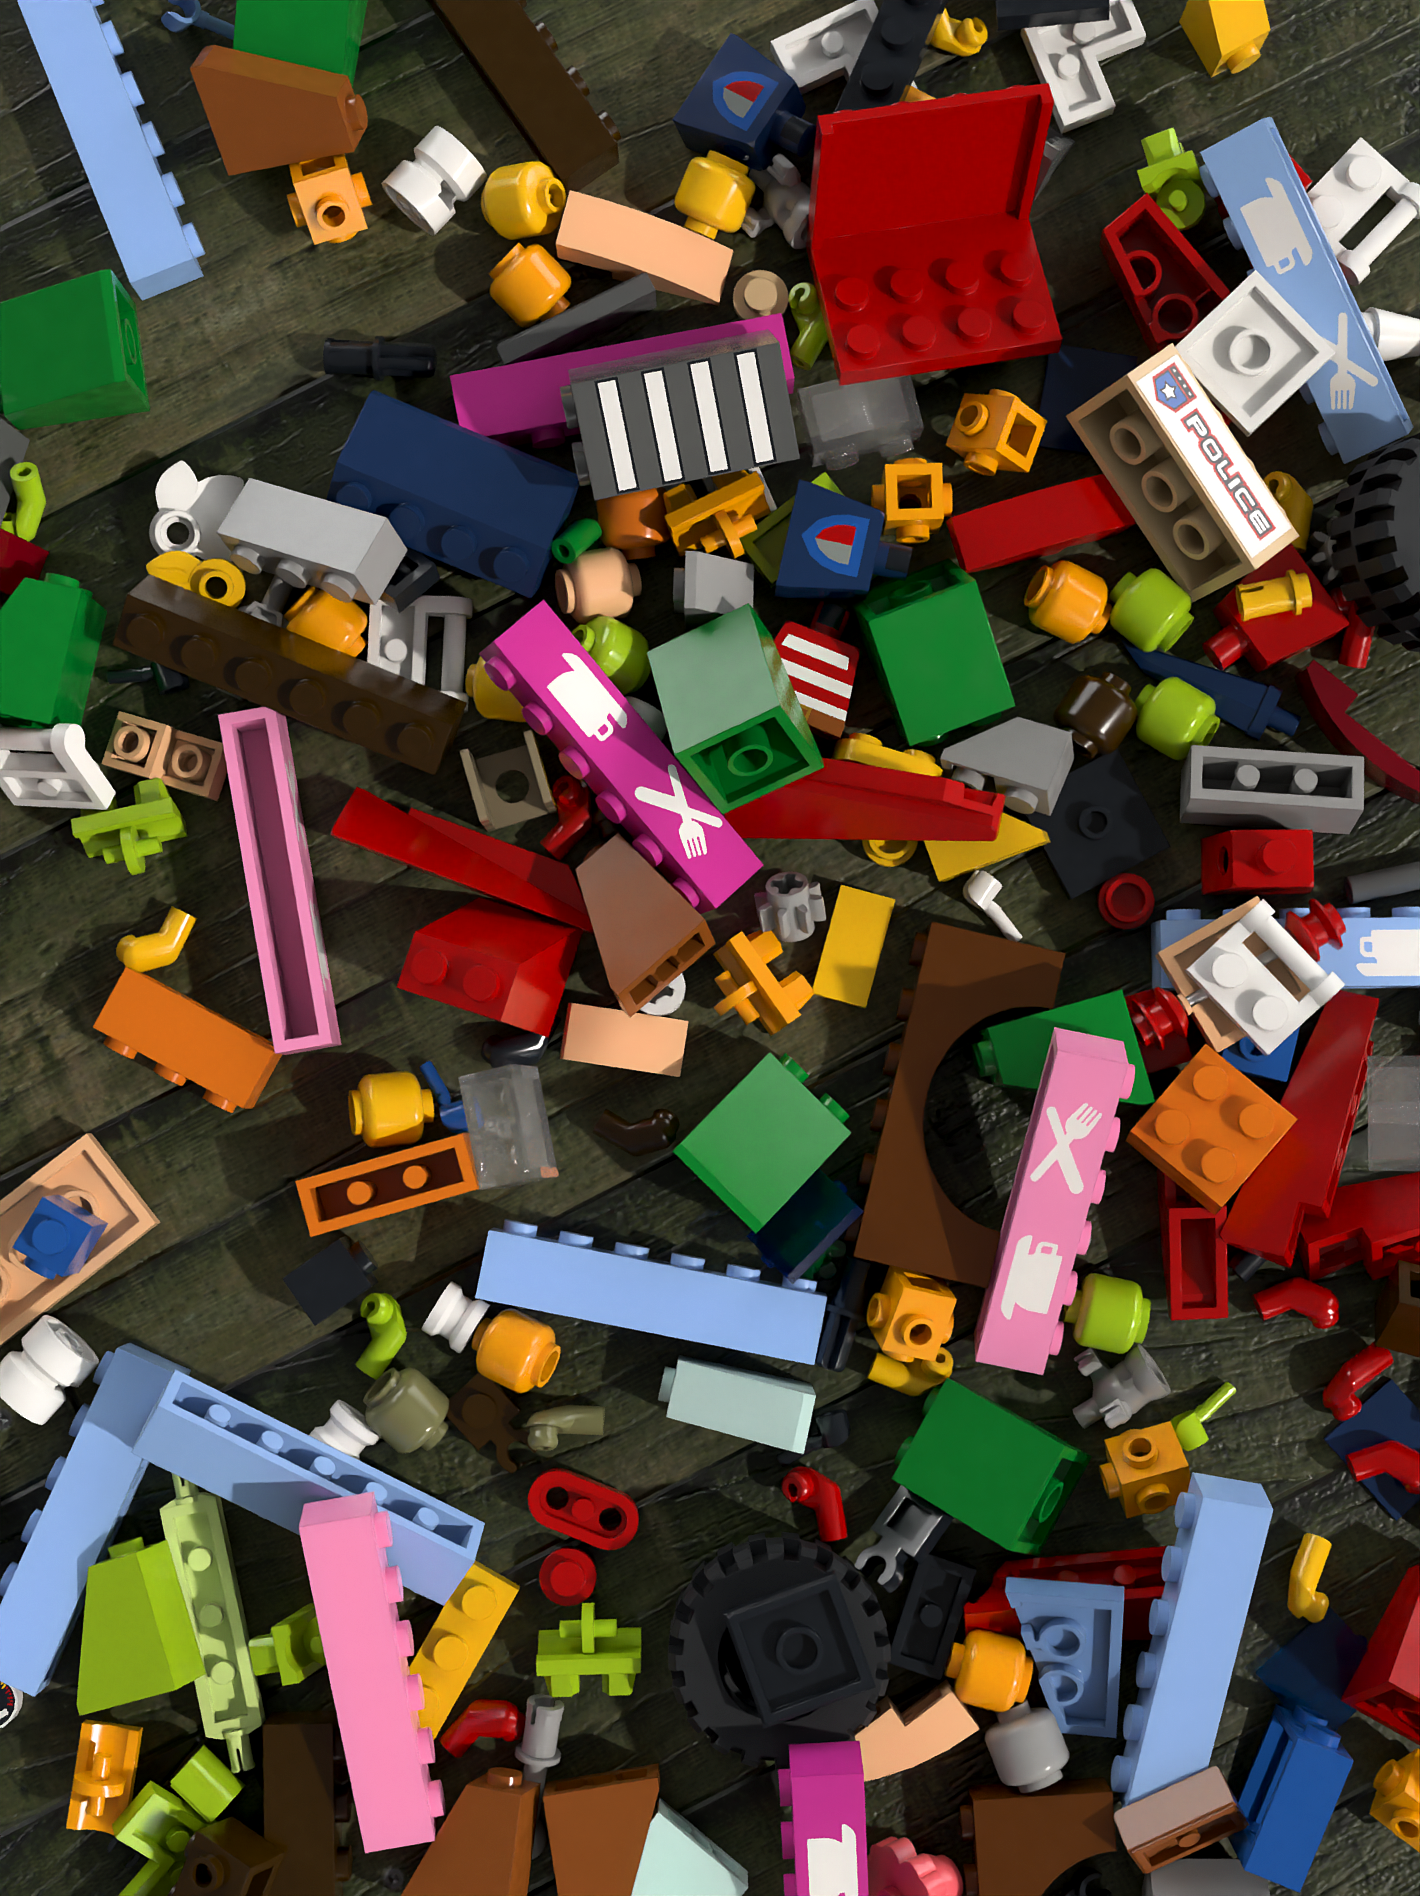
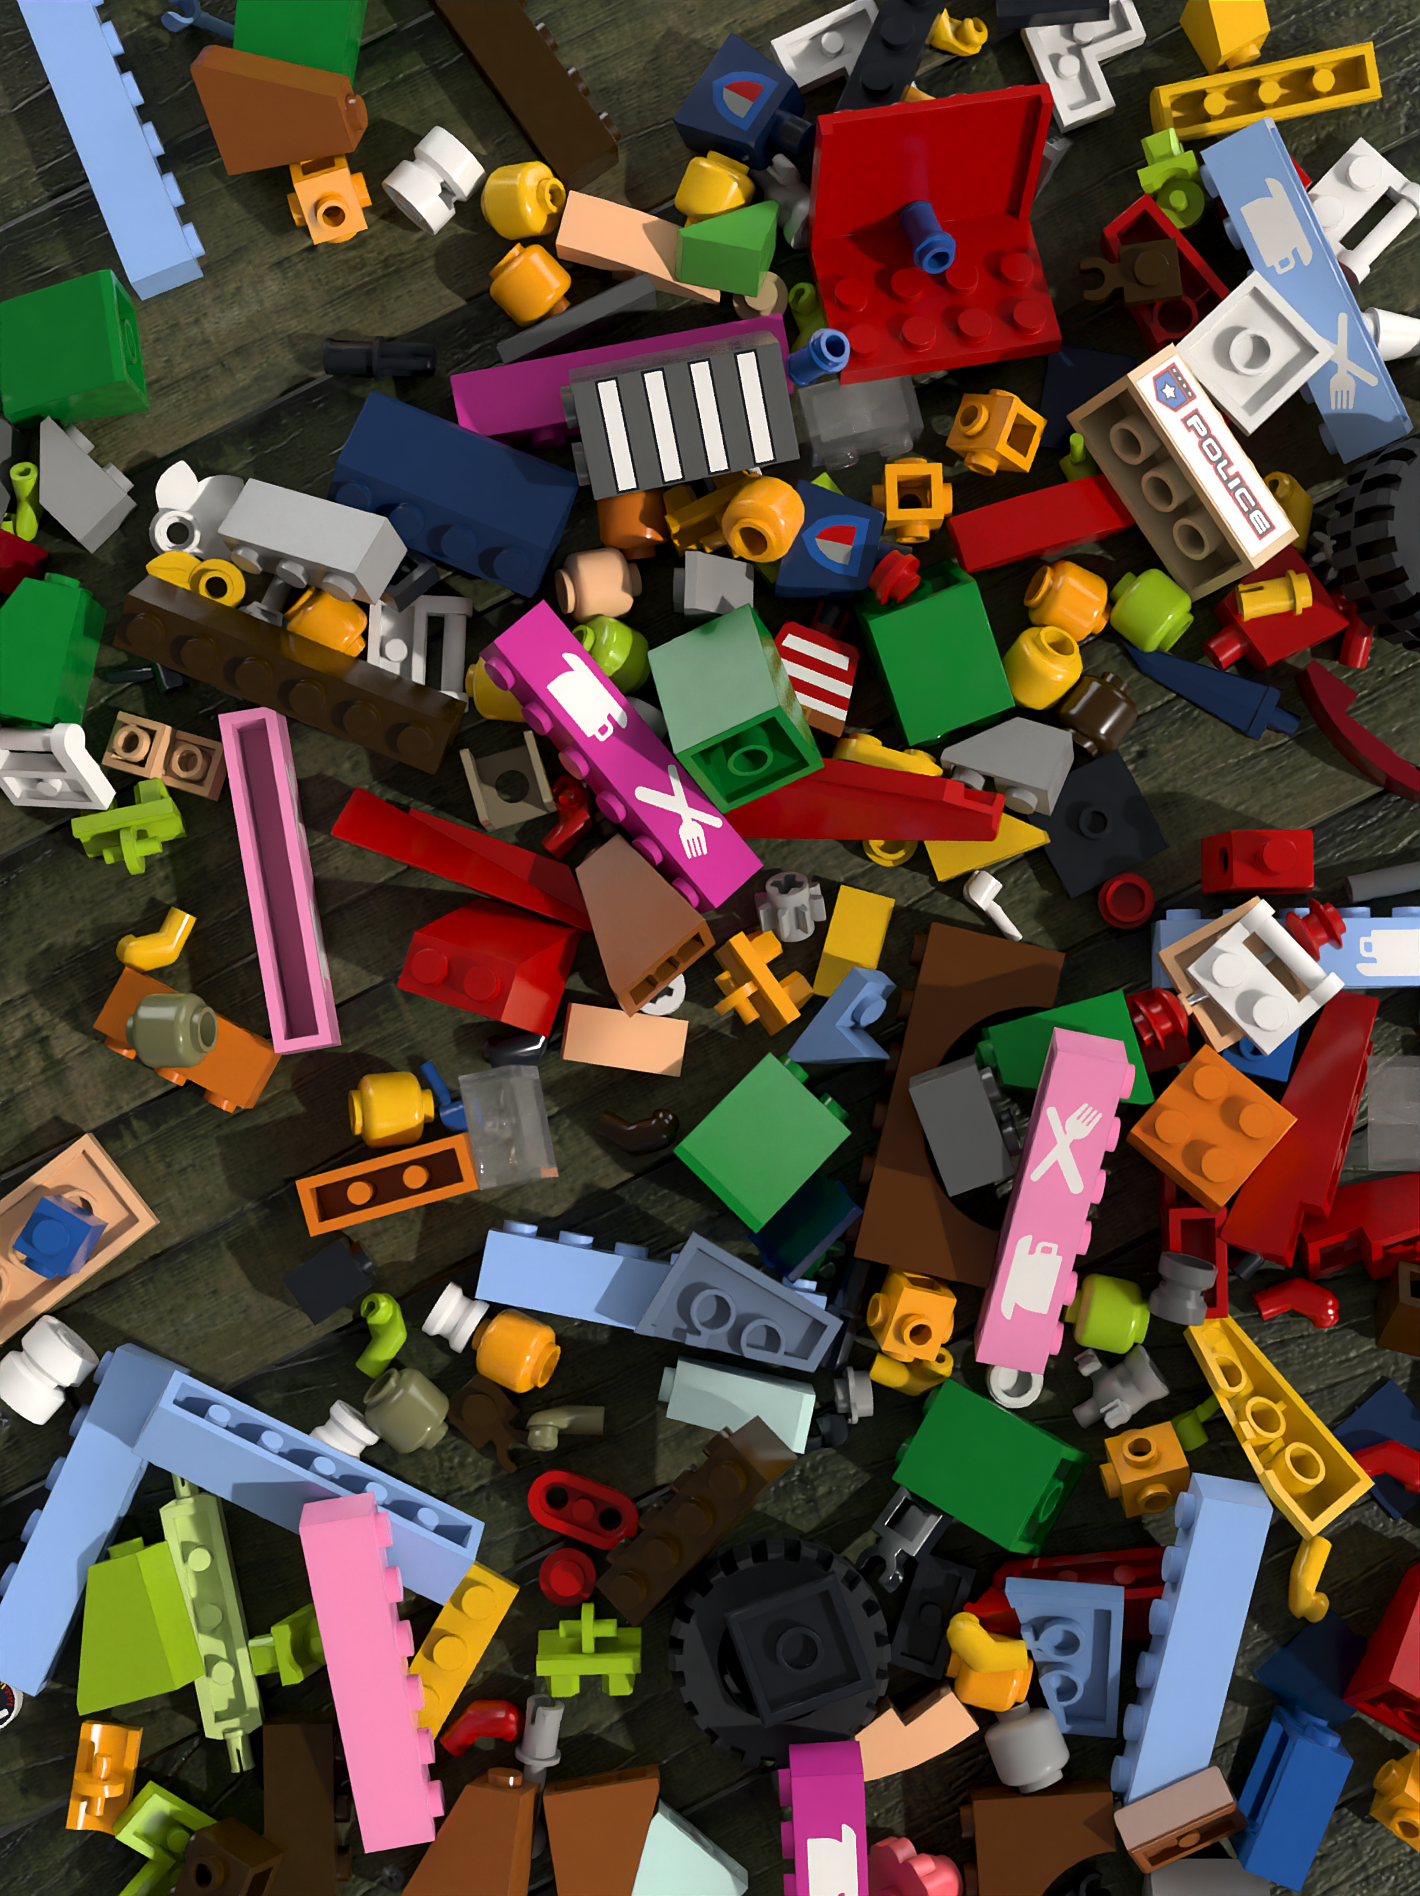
lime brick [170,1745,245,1823] -> none
green arm [551,518,602,564] -> none
red arm [781,1466,848,1542] -> none
lime head [1135,676,1220,761] -> none
light grey brick [1180,745,1364,834] -> none
red arm [1323,1341,1393,1421] -> none
none -> light grey slope [39,416,139,553]
none -> olive head [126,992,218,1068]
none -> dark brown brick [595,1415,798,1627]
none -> sand blue wing [633,1231,843,1372]
none -> bright green slope [675,199,780,298]
none -> light orange head [722,475,805,563]
none -> blue pin [785,328,850,387]
none -> medium blue slope [787,967,896,1065]
none -> light grey plate [833,1366,873,1424]
none -> red plate [868,550,921,606]
none -> blue pin [899,201,956,274]
none -> dark grey brick [908,1054,1022,1197]
none -> yellow arm [946,1612,1029,1673]
none -> white tile [985,1364,1043,1408]
none -> yellow head [1001,626,1083,710]
none -> lime hand [1059,433,1101,482]
none -> dark brown plate [1079,238,1183,308]
none -> dark grey wheel [1147,1251,1218,1326]
none -> yellow brick [1150,41,1382,143]
none -> yellow wedge [1183,1314,1375,1542]

